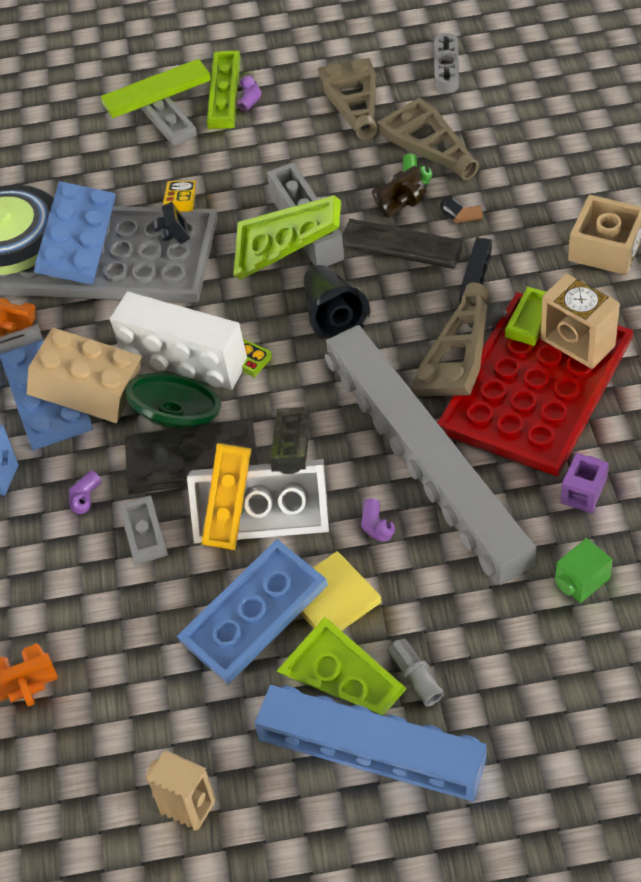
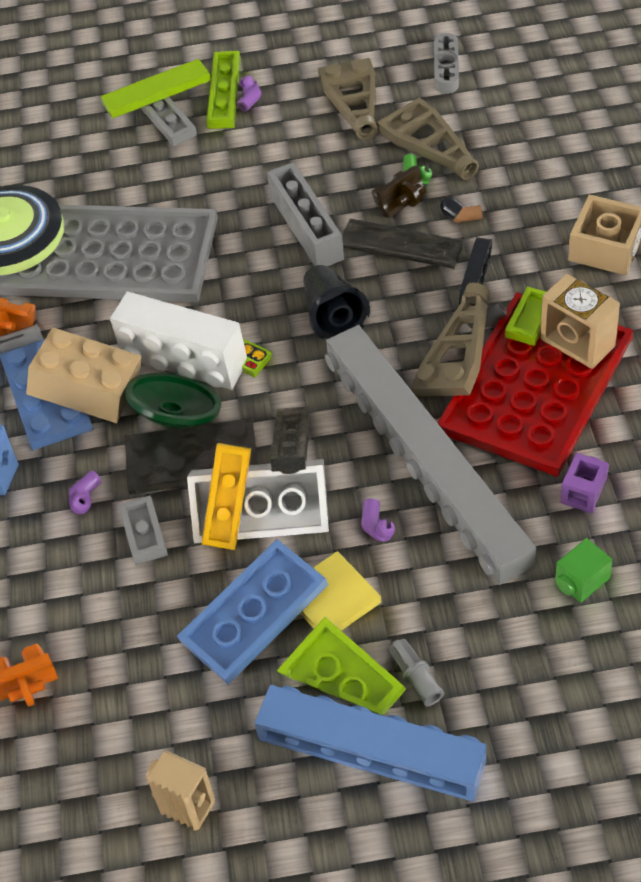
medium blue plate [34,181,116,285] -> none
black tile [153,201,190,244] -> none
tile [163,180,196,212] -> none
lime wing [233,195,341,280] -> none

